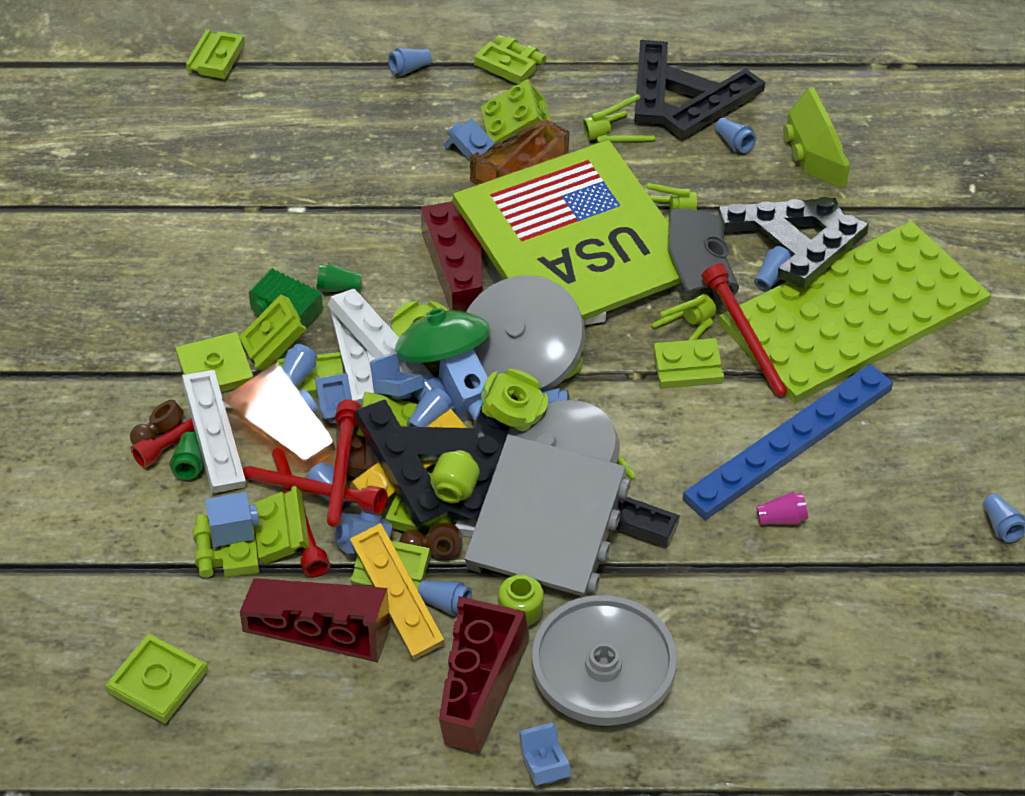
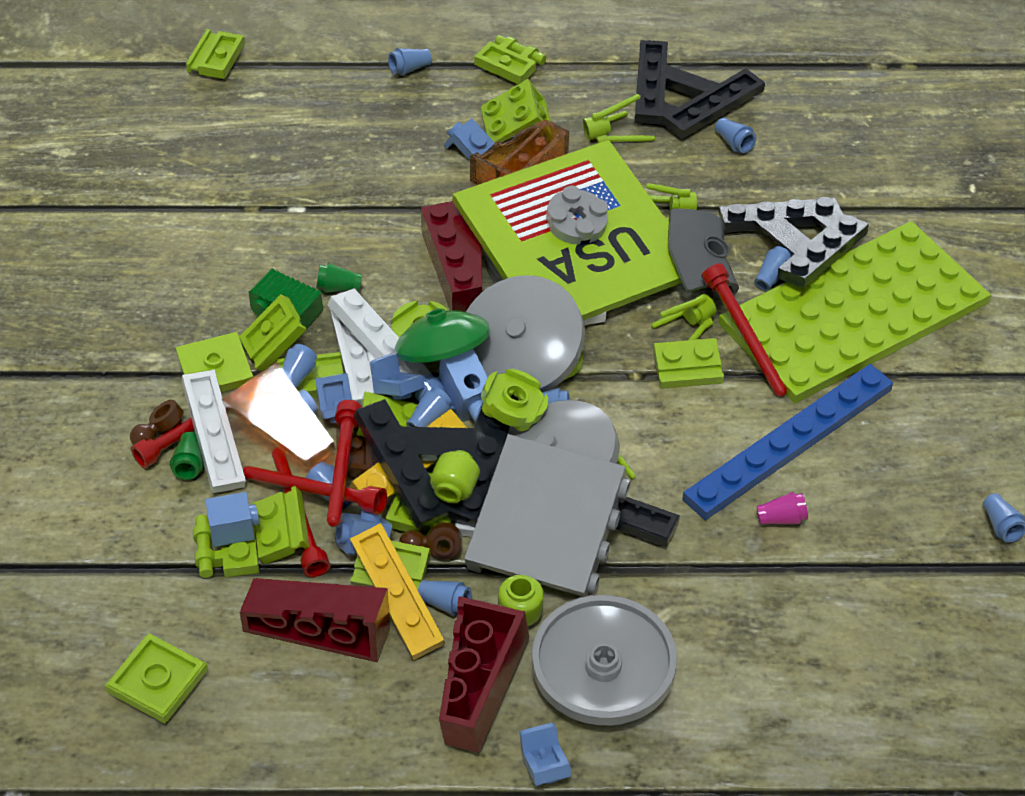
lime wedge [783,87,850,187] -> none
none -> light grey plate [546,186,608,244]

